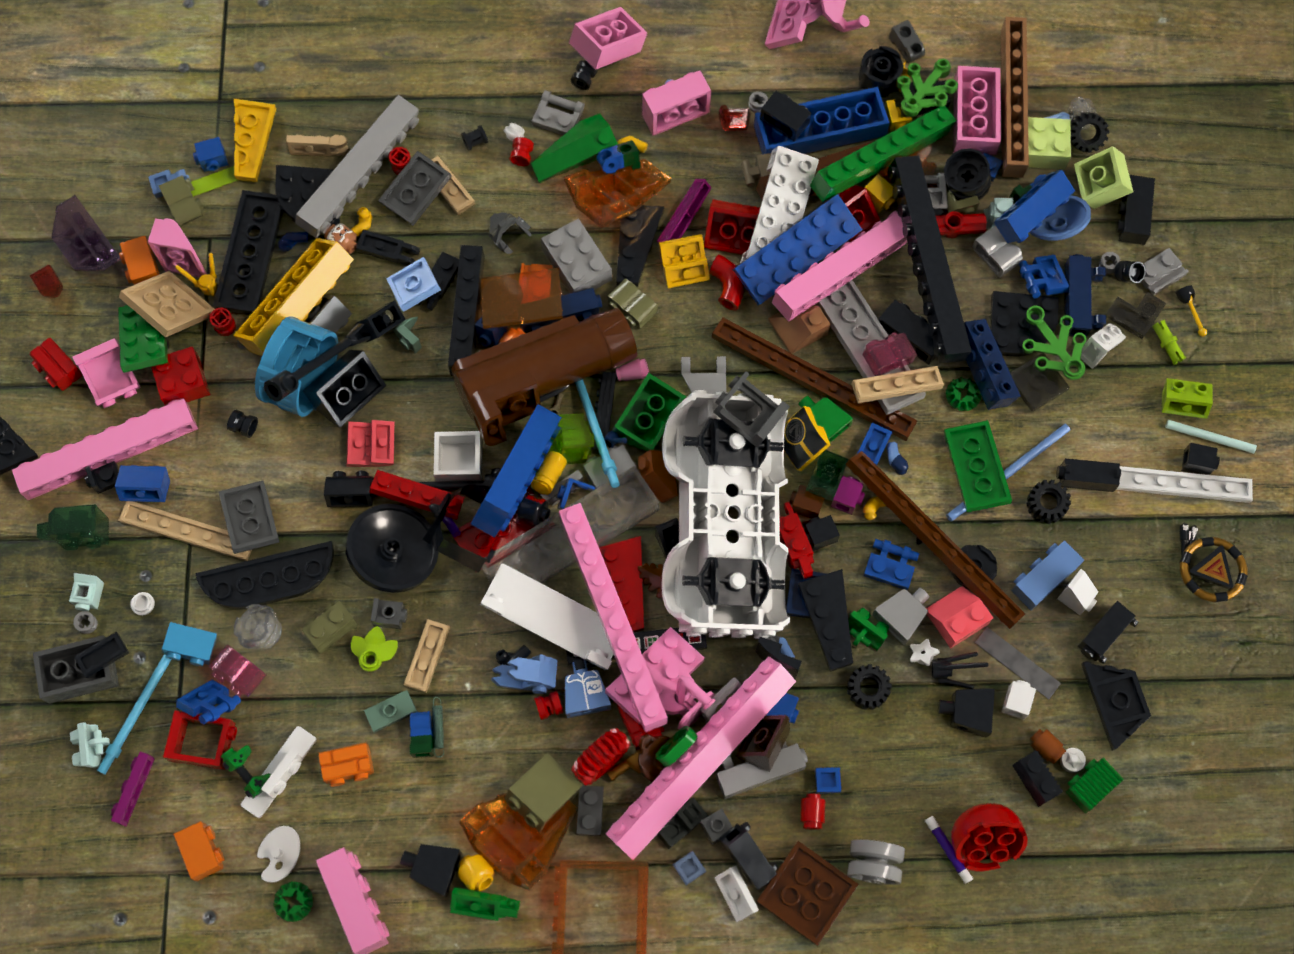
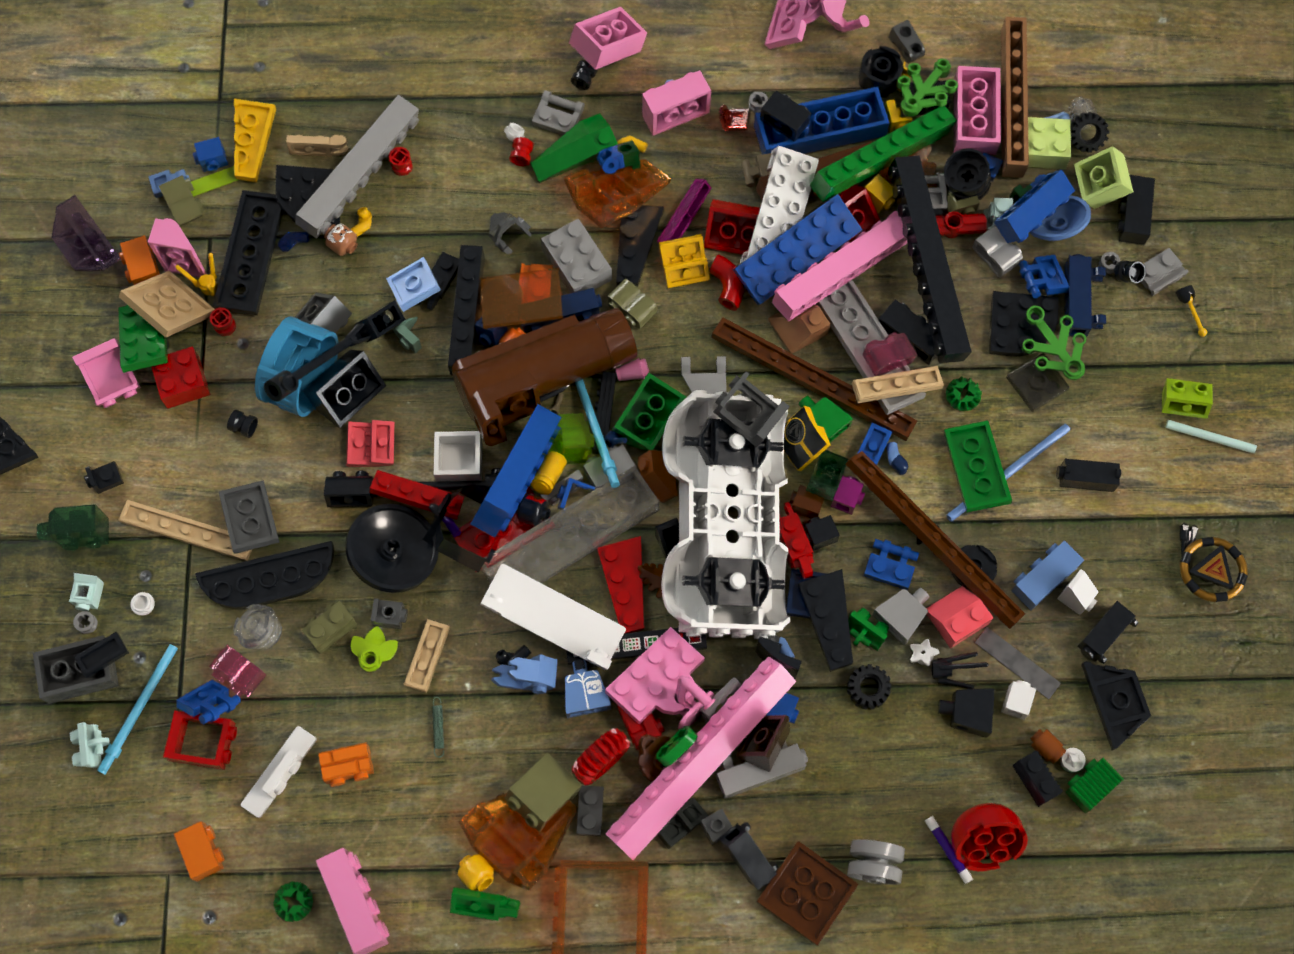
bright pink brick [12,398,198,500] -> none
red brick [29,338,83,391] -> none
clear red plate [30,265,63,298] -> none
magenta plate [111,752,155,827] -> none
blue brick [115,465,170,502] -> none
dark azure brick [162,622,217,666] -> none
green piece [221,745,271,799] -> none
yellow brick [233,238,354,356] -> none
white piece [257,826,301,883] -> none
black hinge [356,229,420,266] -> none
sand green plate [364,690,417,733] -> none
dark grey plate [378,151,452,226] -> none
black torso [400,844,462,897] -> none
leg [410,711,434,758] -> none
tan tile [432,156,475,215] -> none
black bush [461,125,488,151] -> none
red wheel [534,691,564,720] -> none
bright pink brick [559,503,667,732] -> none
pearl gold bar [607,749,641,782] -> none
sand blue tile [672,851,706,886] -> none
white plate [714,866,759,922] -> none
red brick [801,794,825,830] -> none
blue plate [815,768,841,794] -> none
yellow arm [863,497,886,520] -> none
dark blue brick [964,319,1021,410] -> none
black tyre [1026,480,1071,524] -> none
white bracket [1081,323,1126,369] -> none
clear smoke plate [1105,292,1167,339] -> none
white tile [1116,466,1253,503] -> none
lime pin [1152,320,1186,365] -> none
black brick [1181,443,1220,475] -> none

